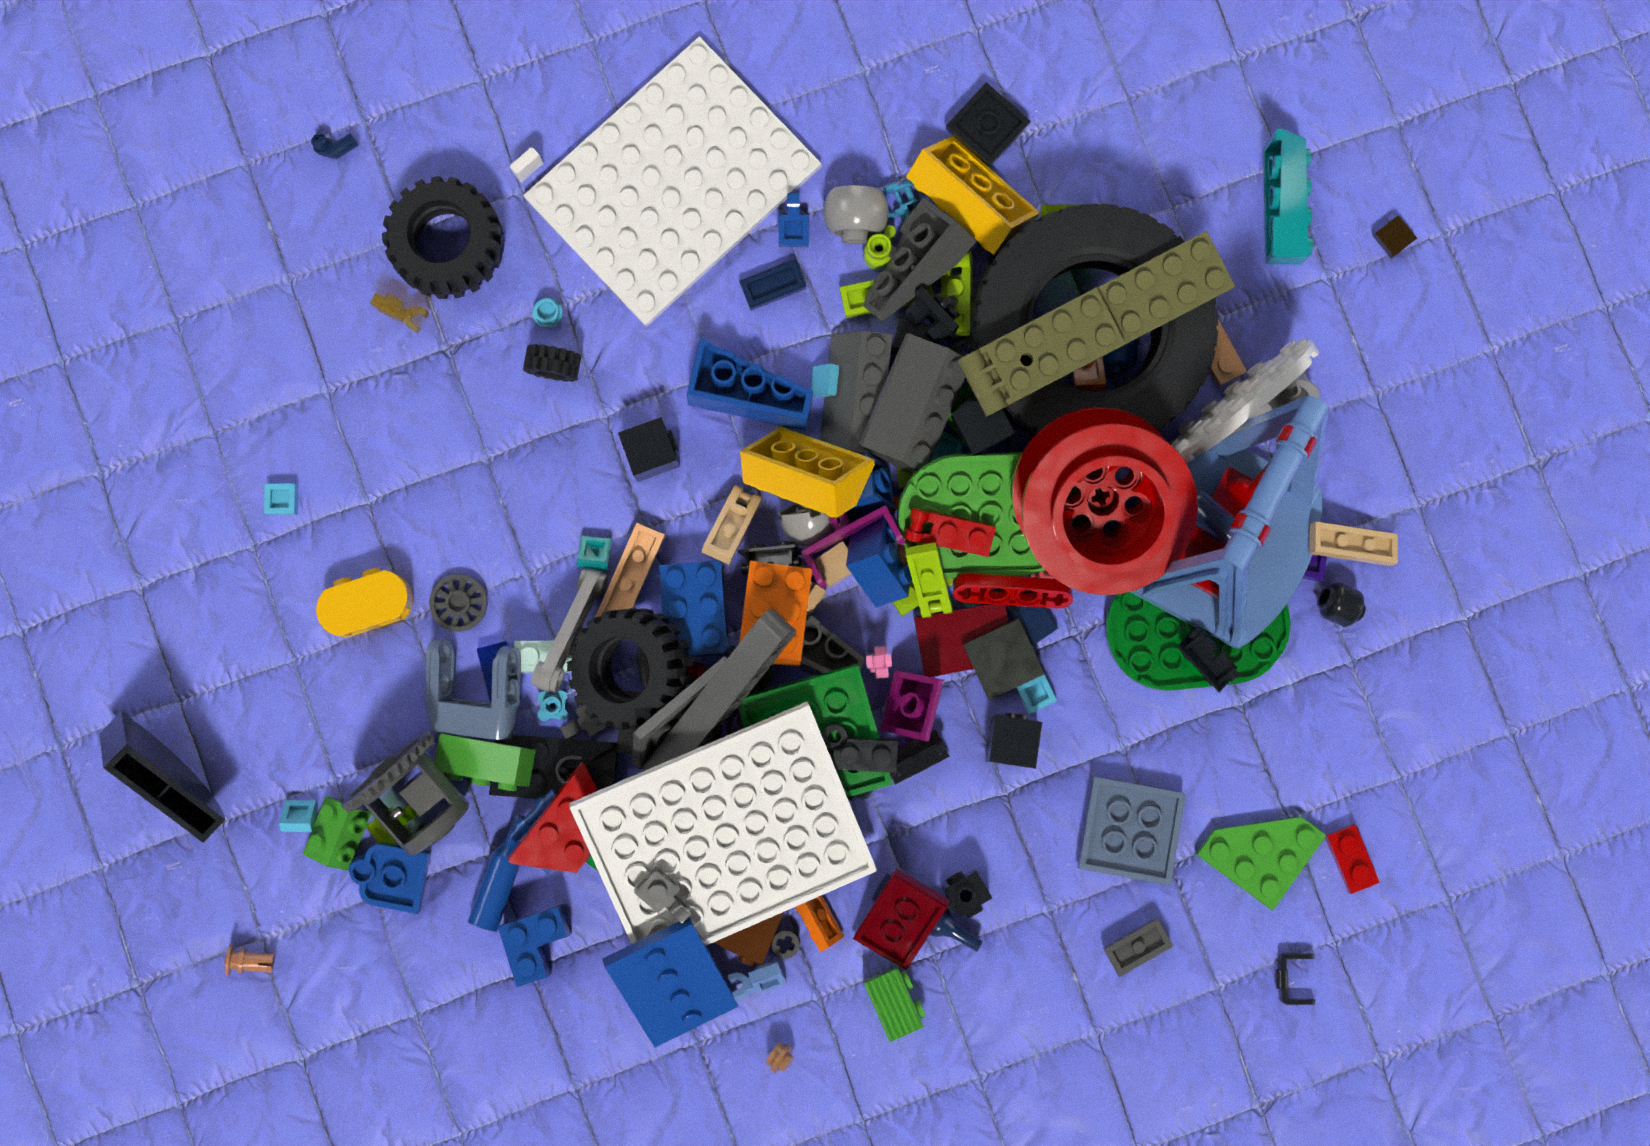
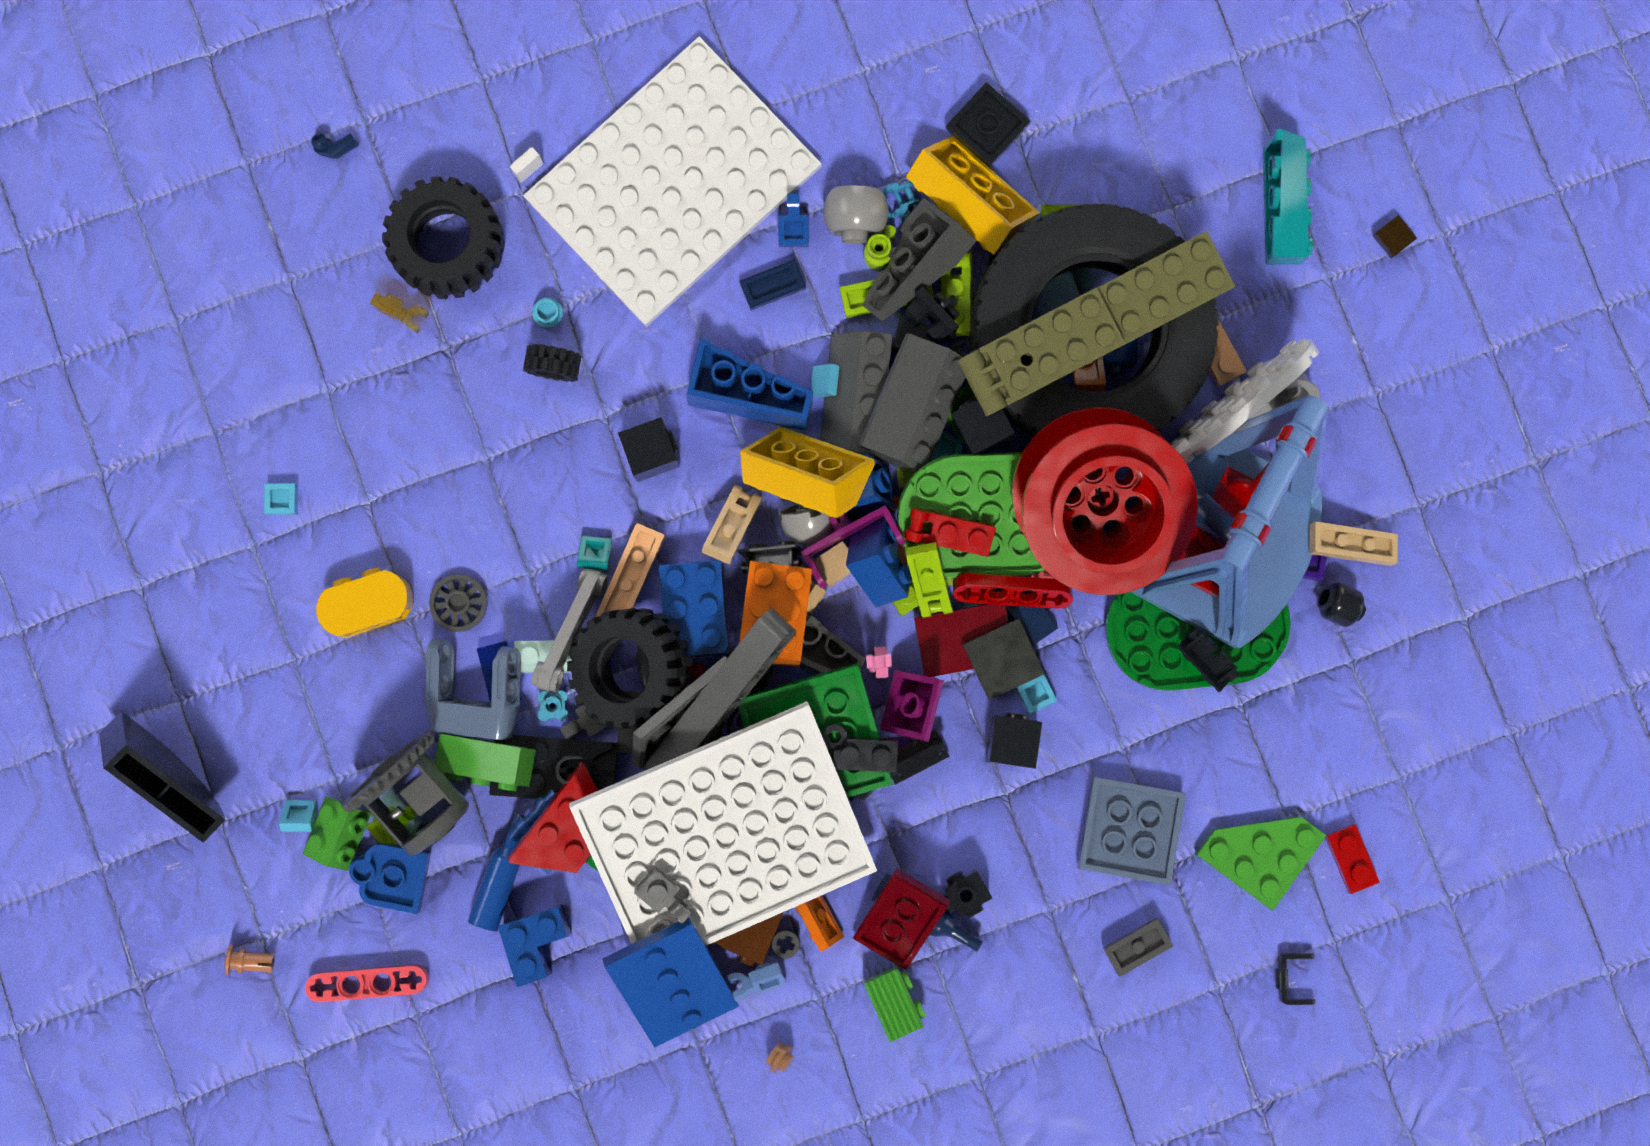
none -> coral beam [305,964,430,1002]

